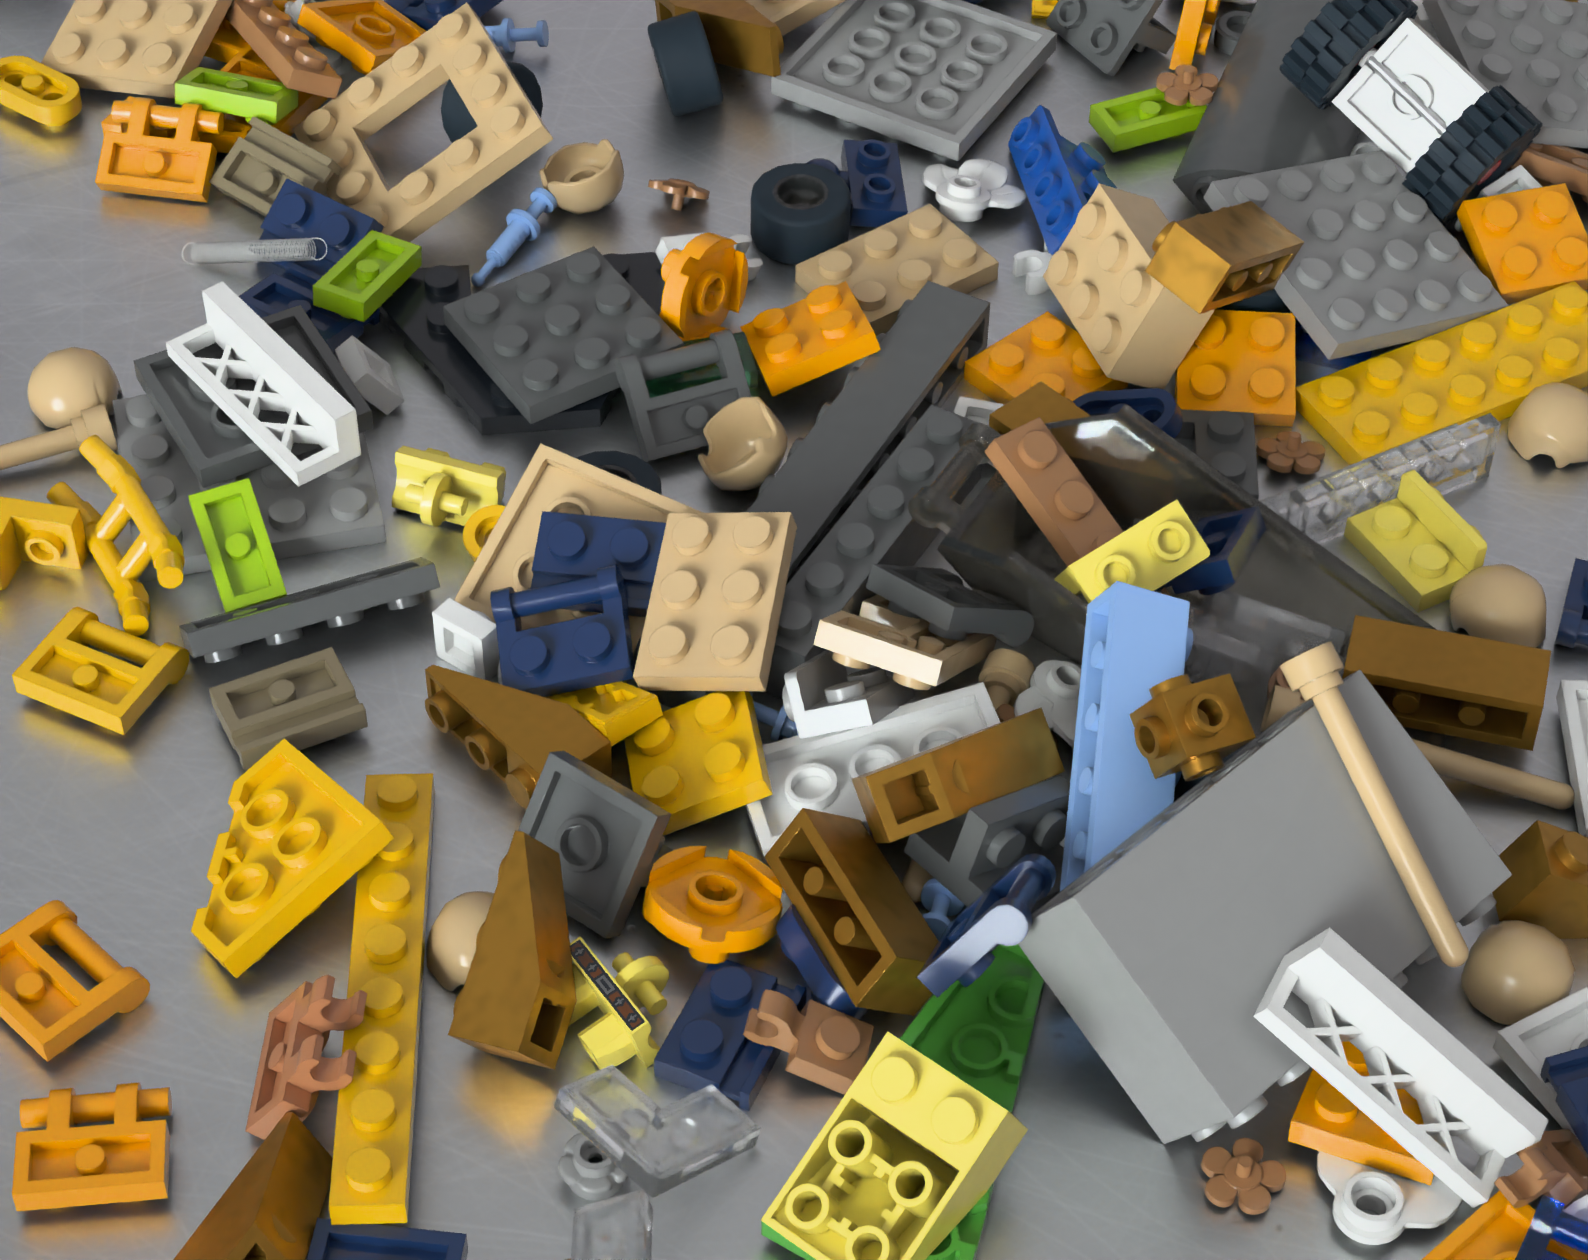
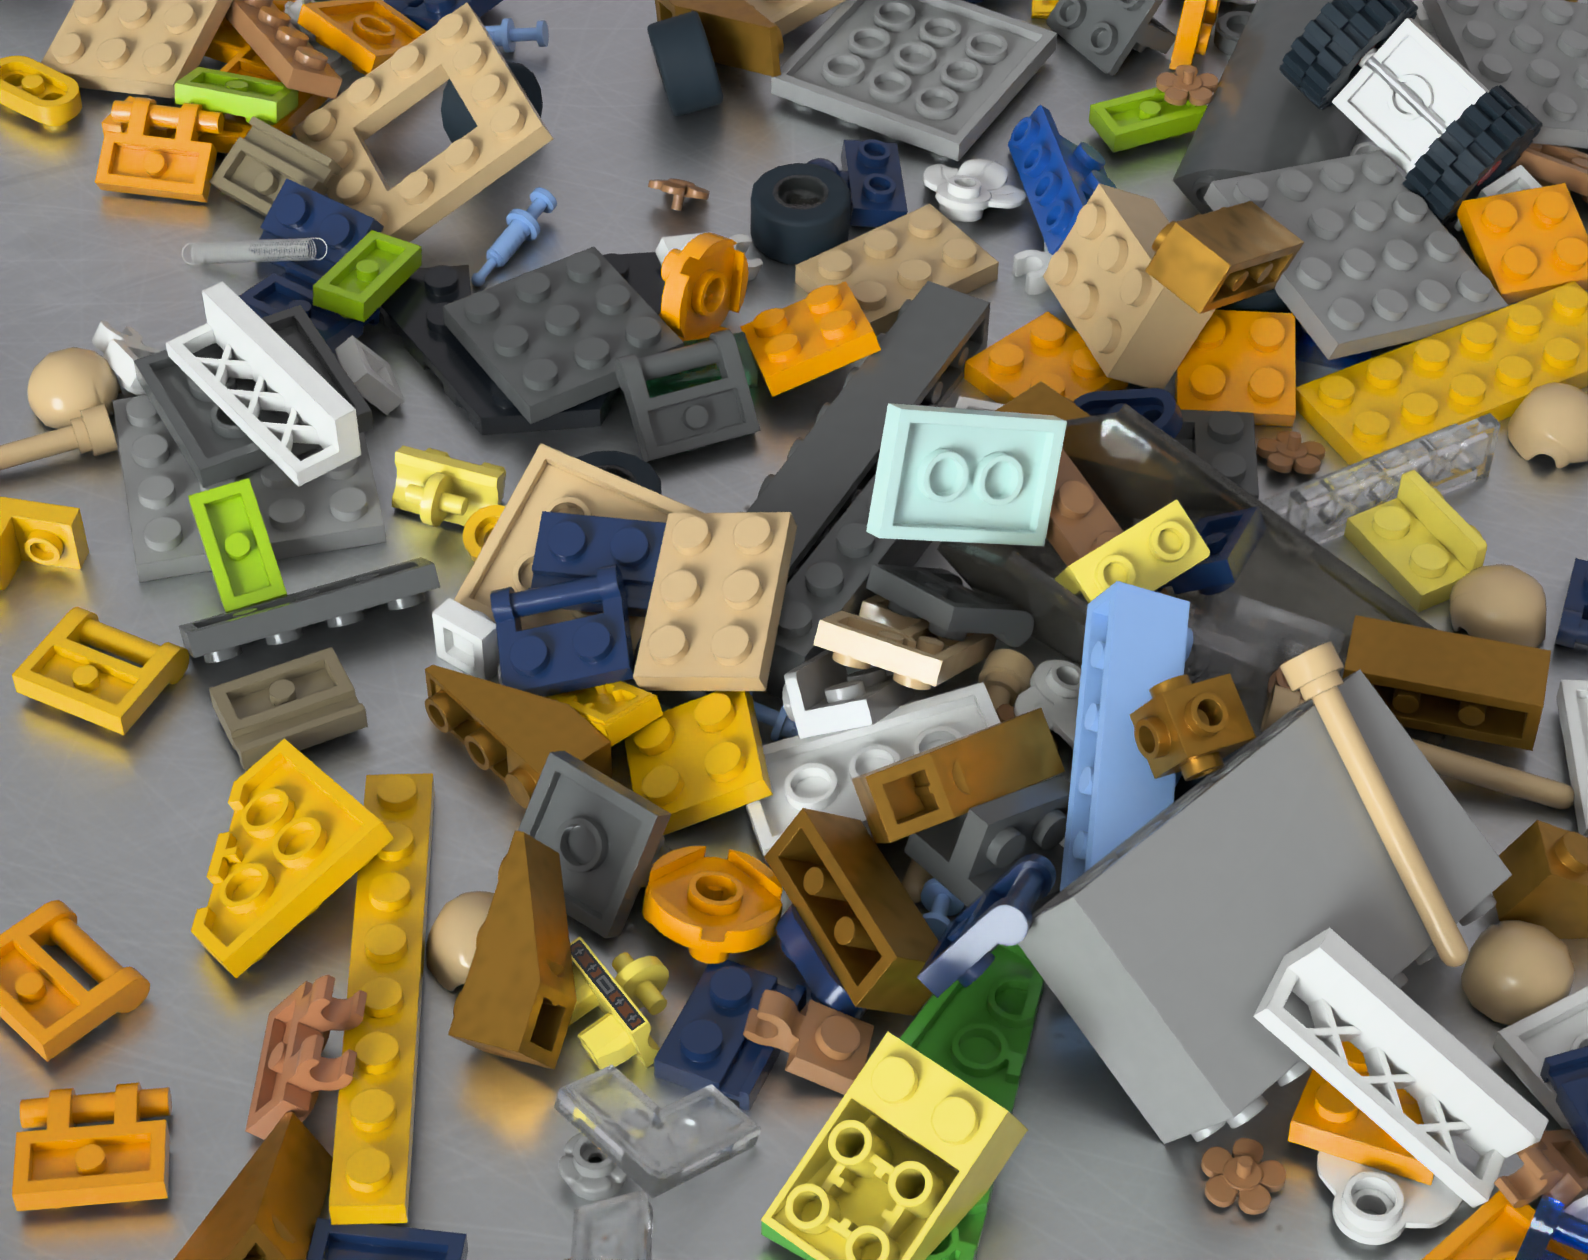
yellow piece [46,435,185,636] -> none
tan hair [539,139,624,215] -> none
tan hair [698,397,788,492] -> none
none -> white plate [91,320,161,396]
none -> light aqua plate [866,403,1067,546]

